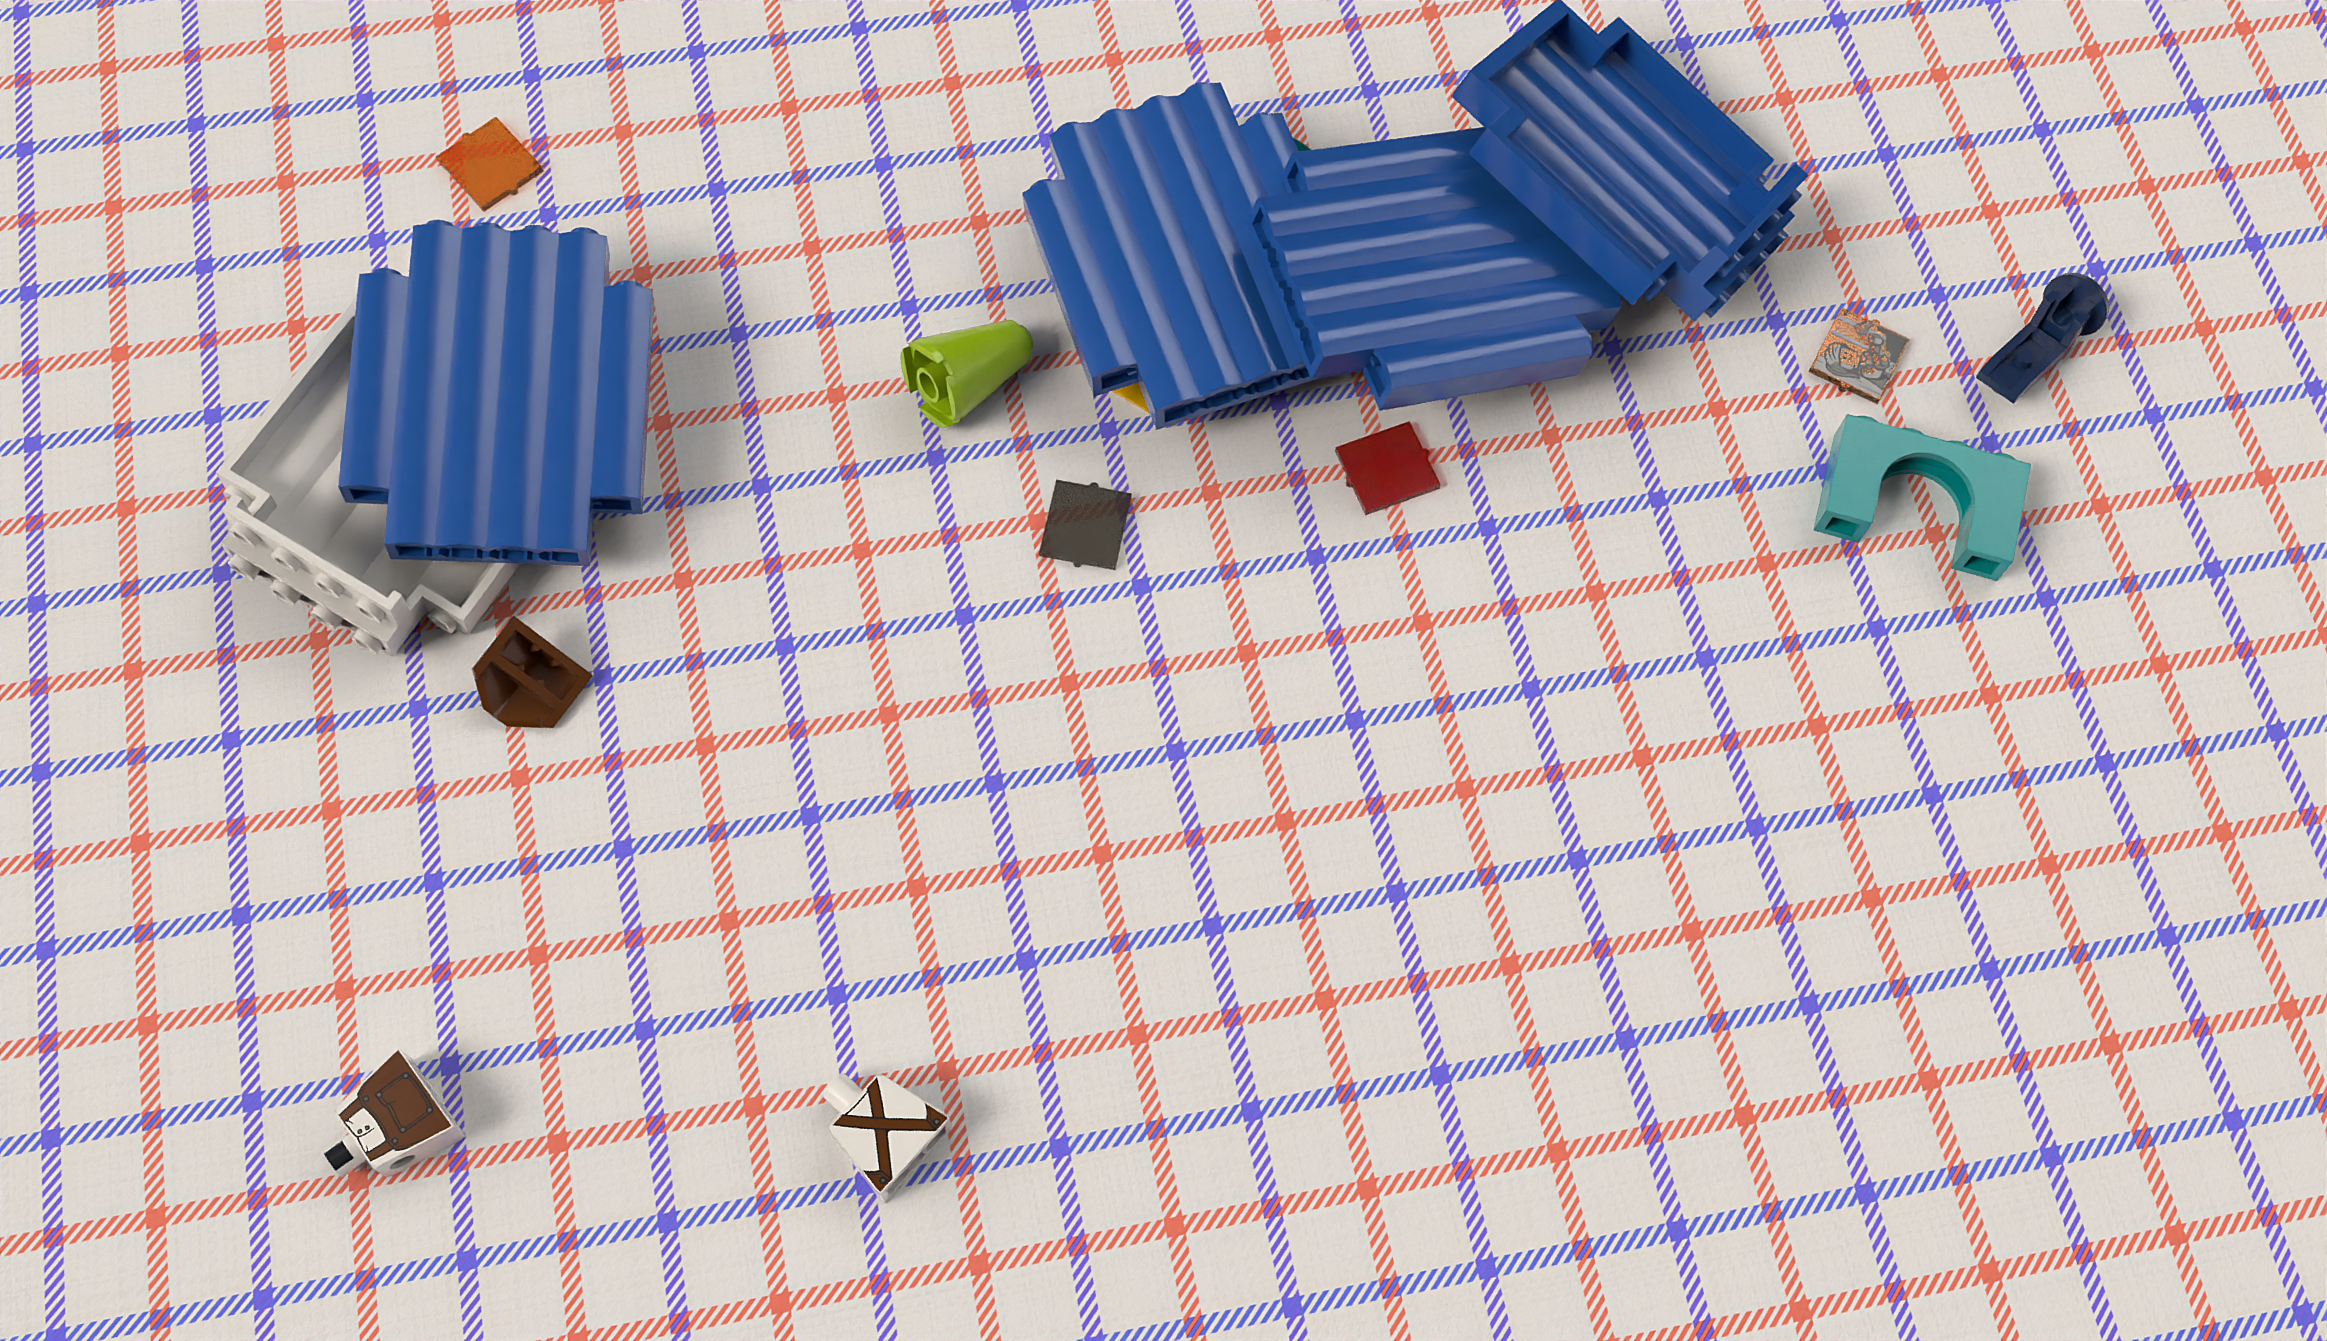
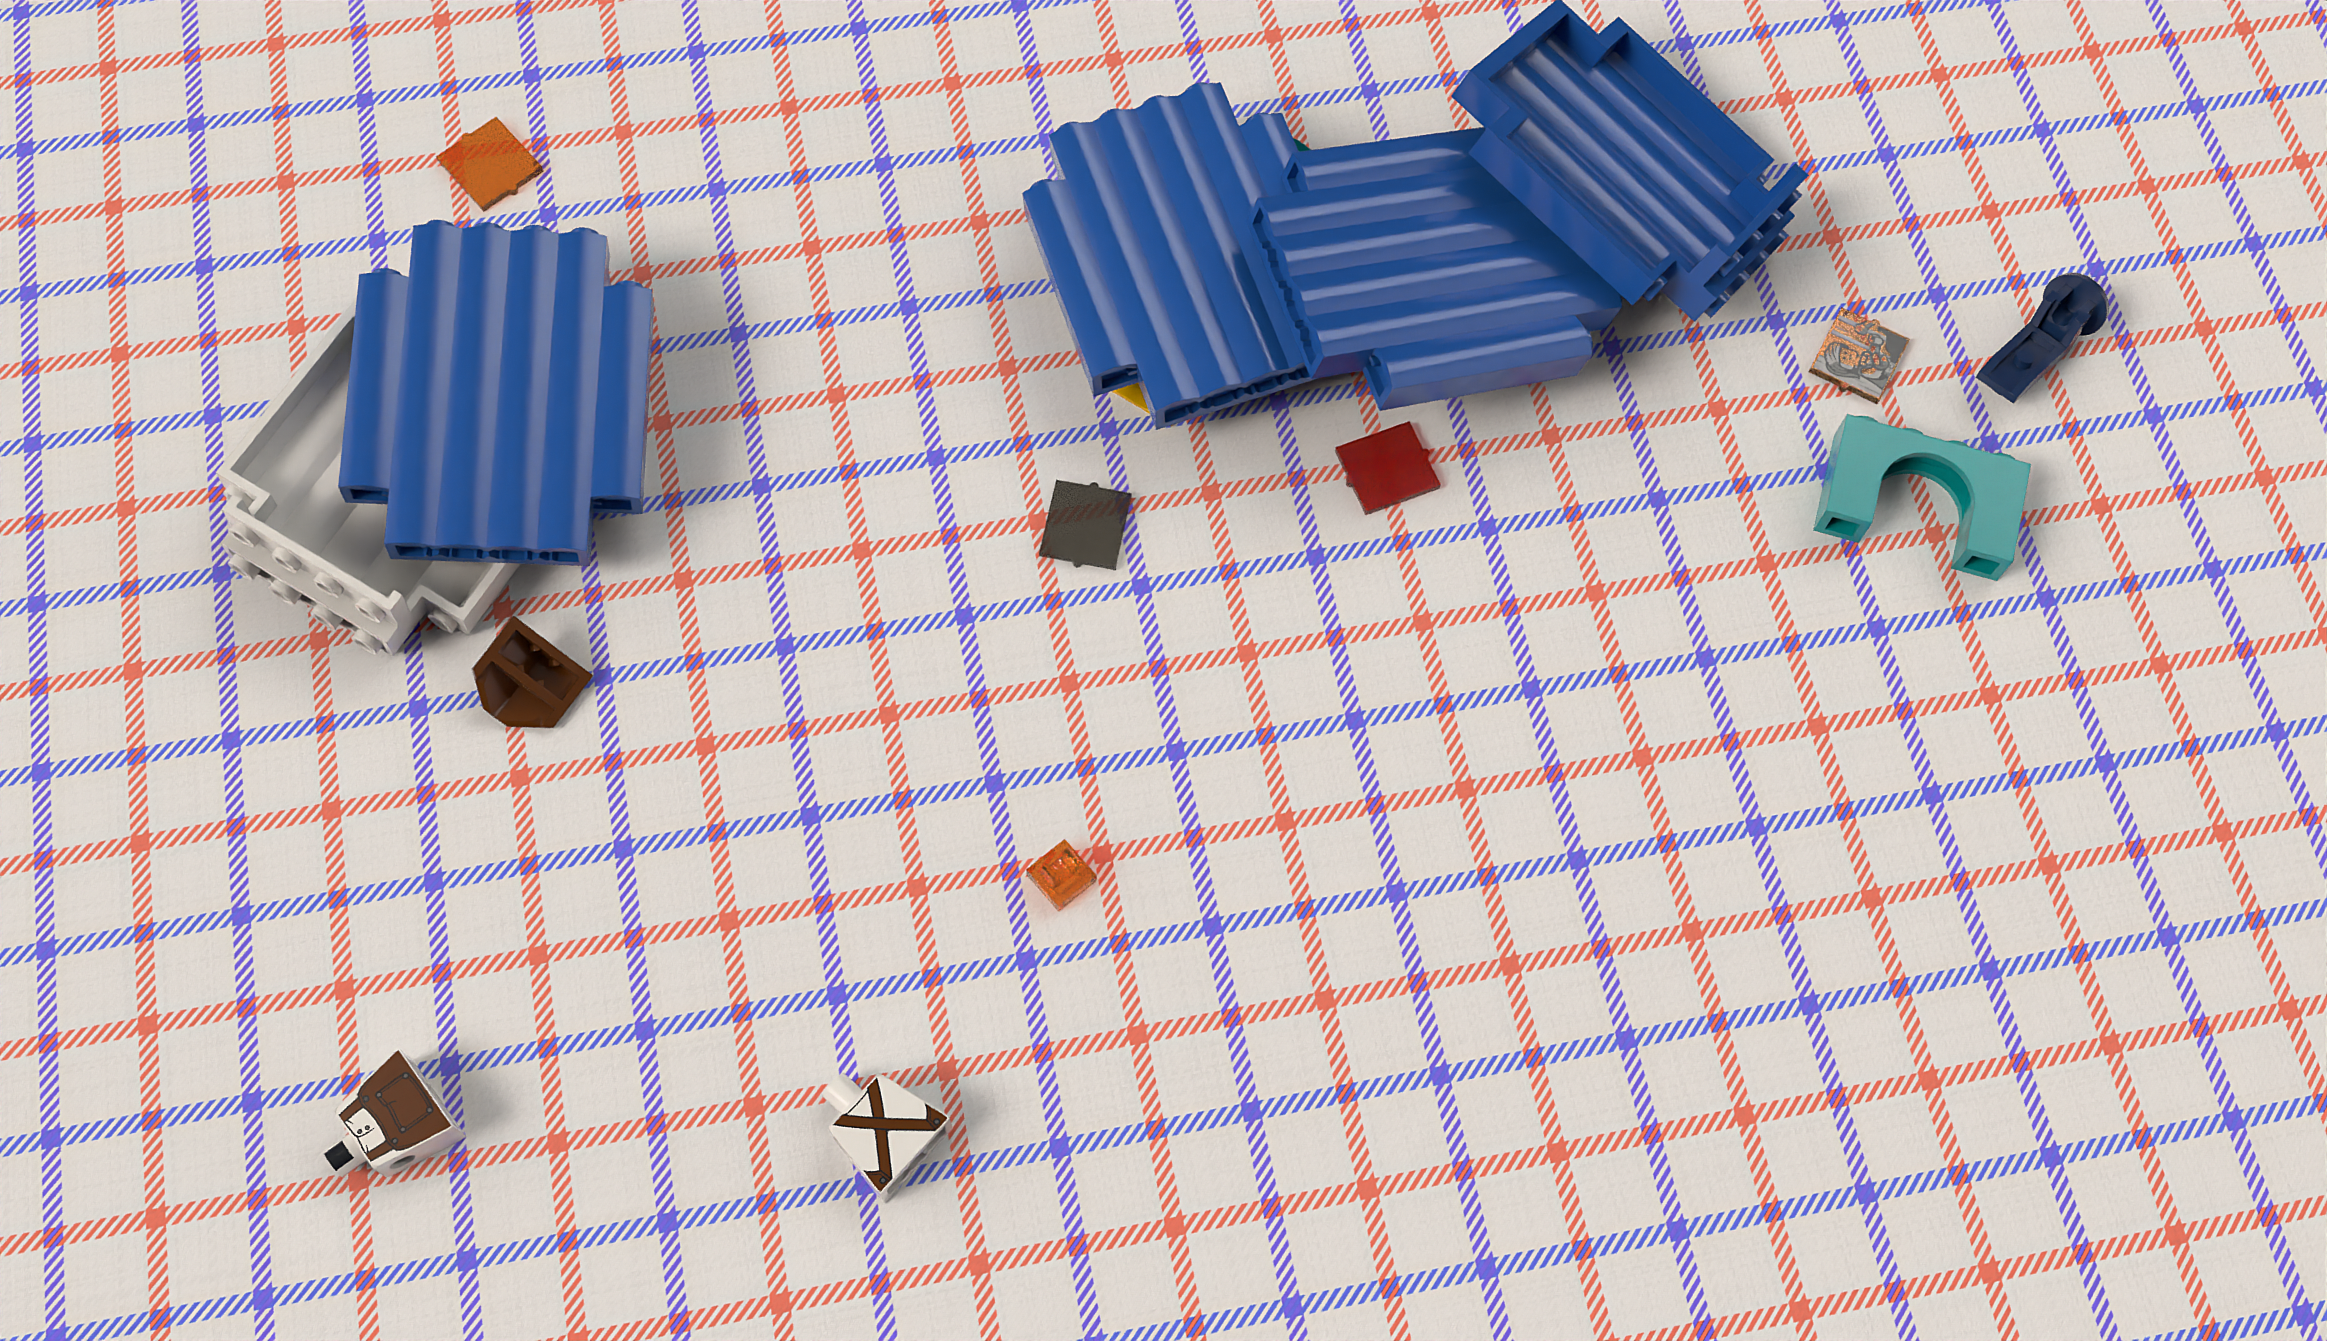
lime cone [900,320,1033,428] -> none
none -> clear orange tile [1026,839,1097,912]

